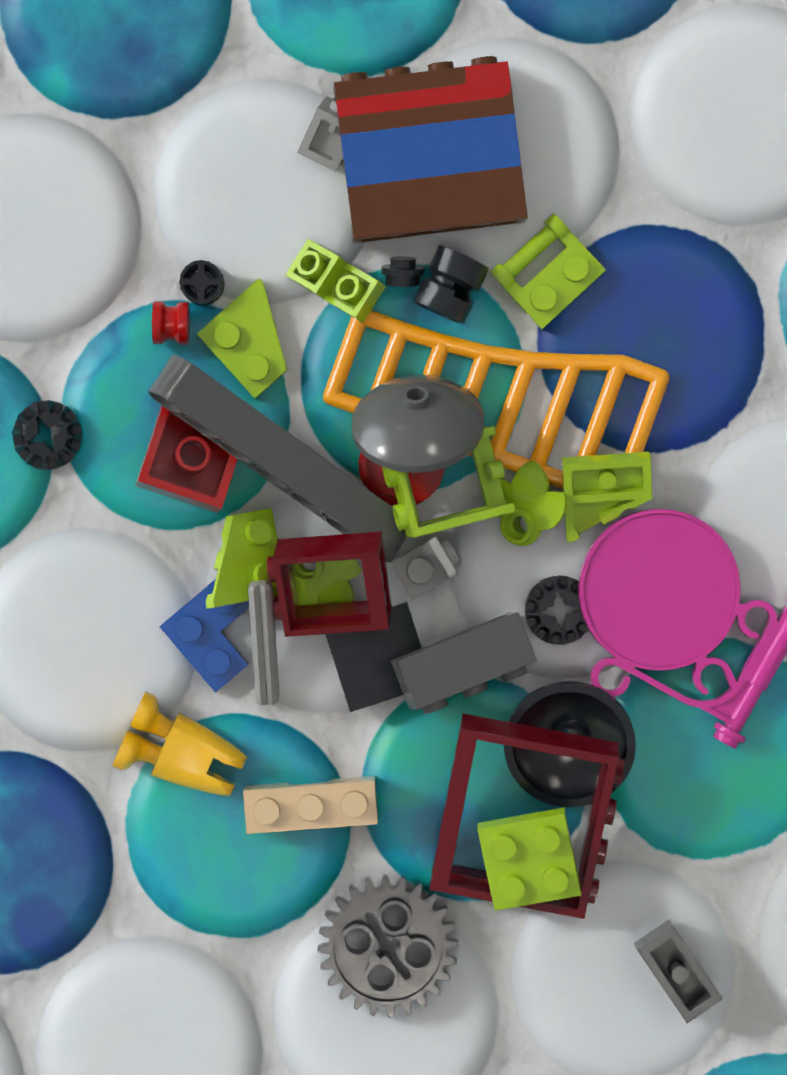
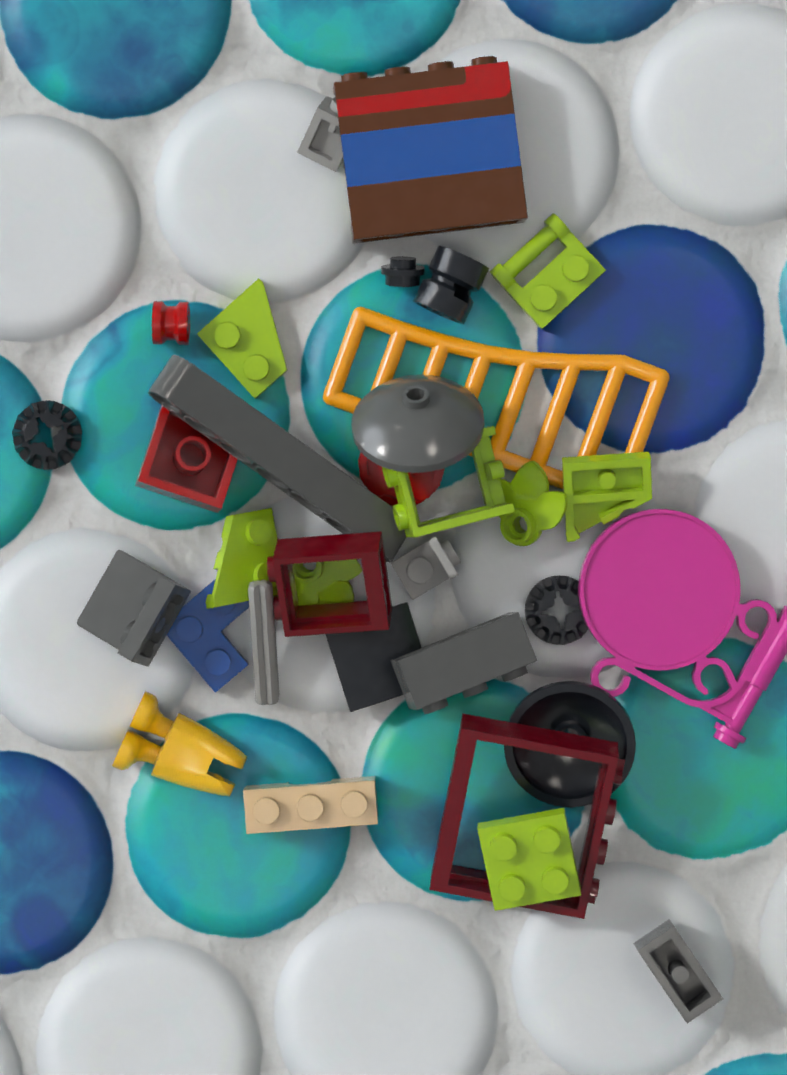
black wheel [179,260,225,306] -> none
lime slope [285,239,386,323] -> none
gear [317,874,459,1018] -> none
none -> dark grey bracket [77,550,191,667]

